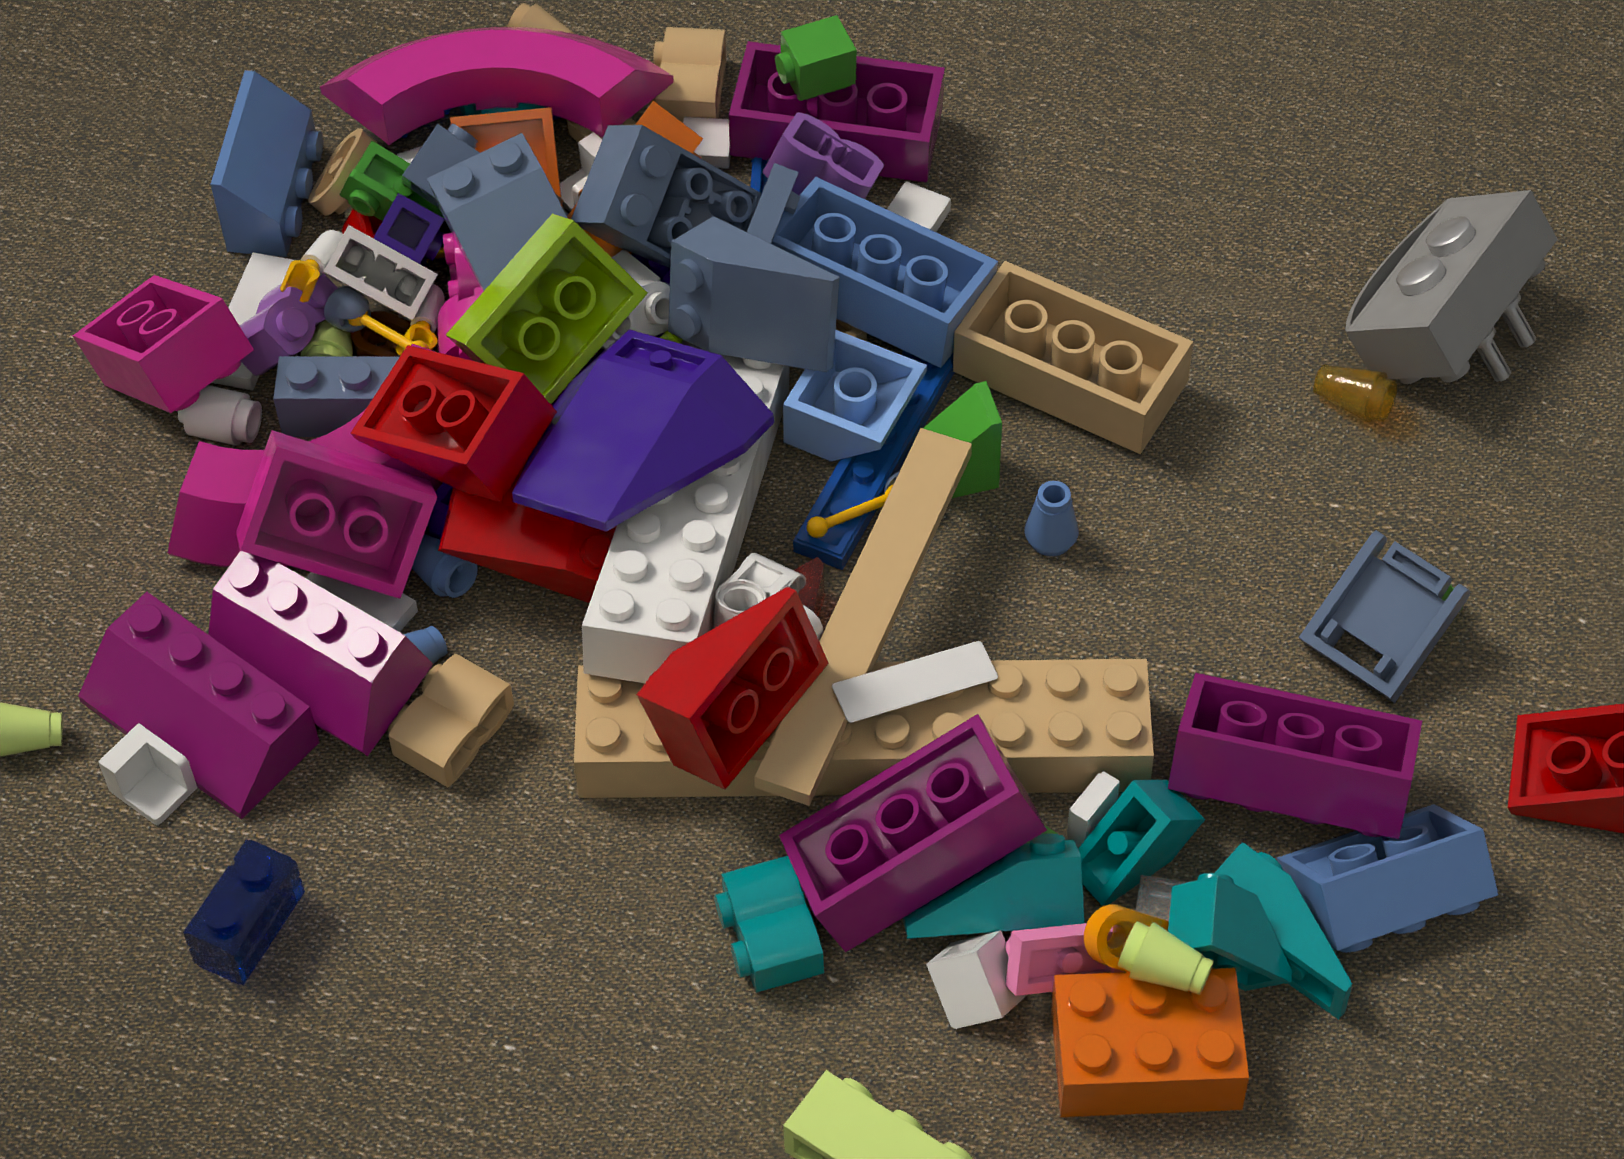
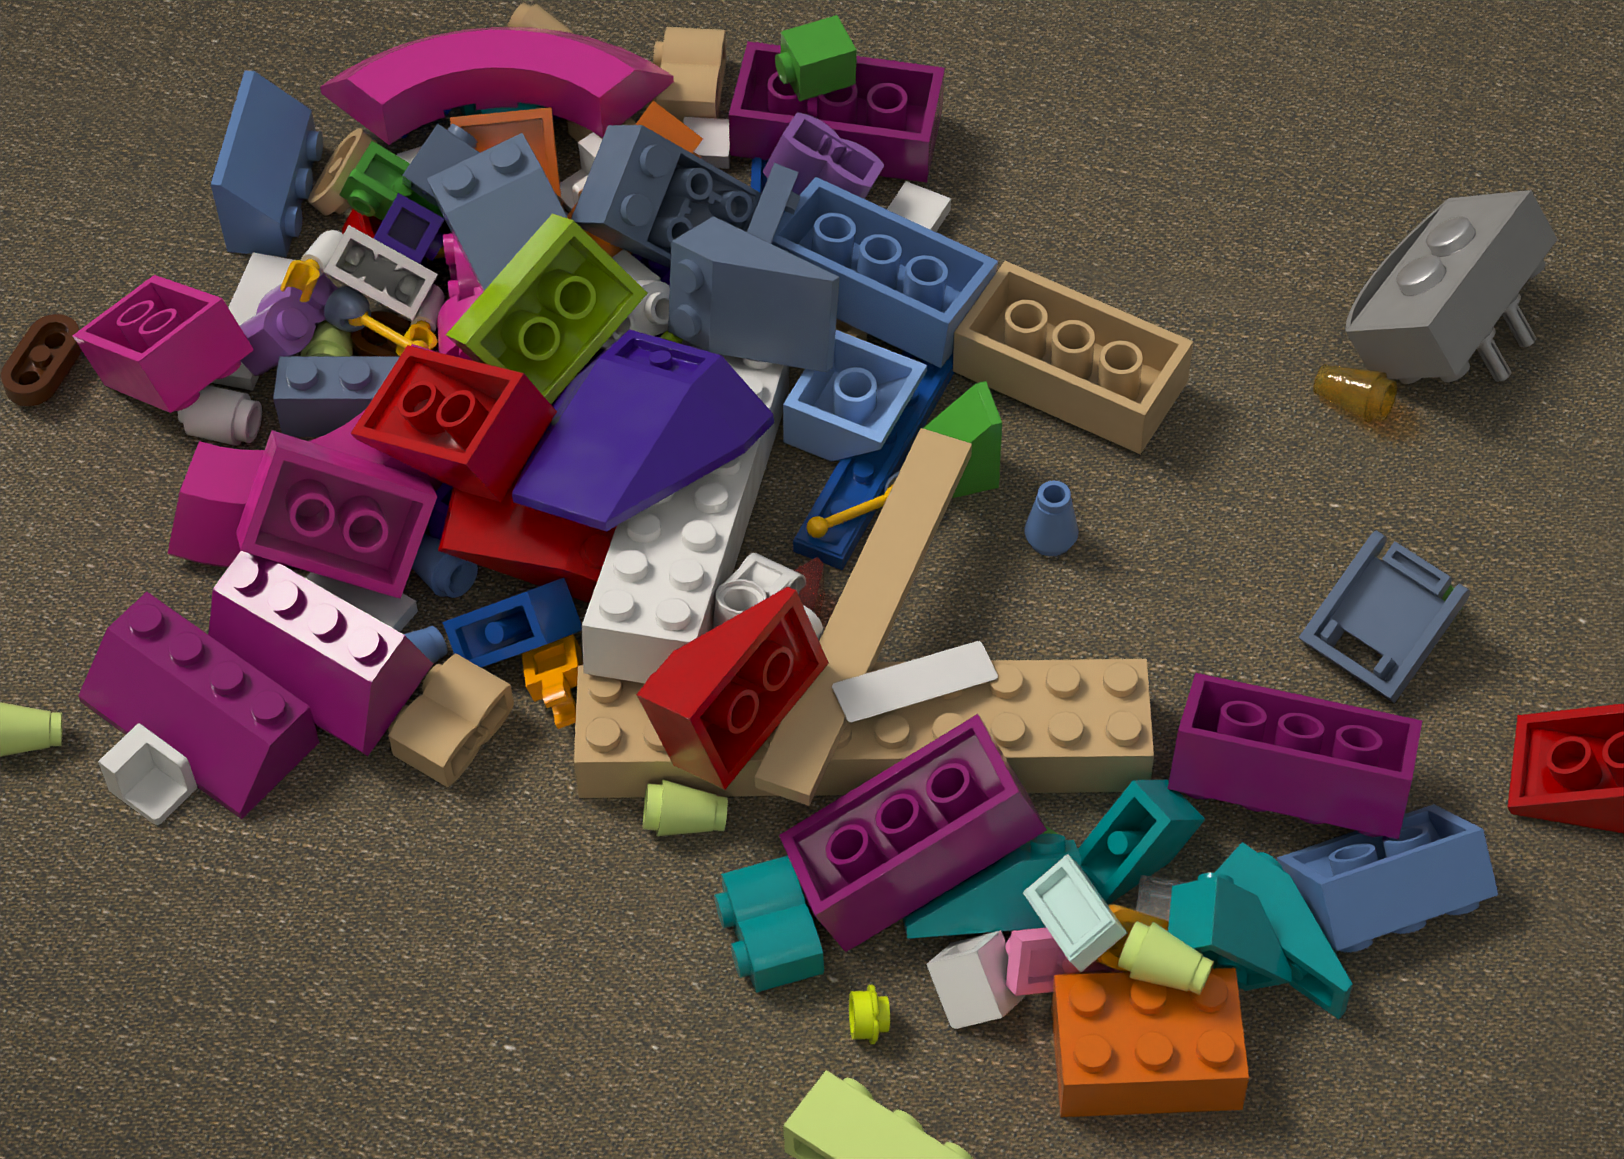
clear blue brick [183,839,305,985] -> none
white tile [1067,771,1120,847] -> none
none -> reddish brown plate [1,314,82,406]
none -> blue slope [443,578,582,667]
none -> light orange plate [521,634,583,729]
none -> yellowish green cone [643,779,728,836]
none -> neon yellow plate [849,985,890,1044]
none -> light aqua tile [1023,854,1127,972]

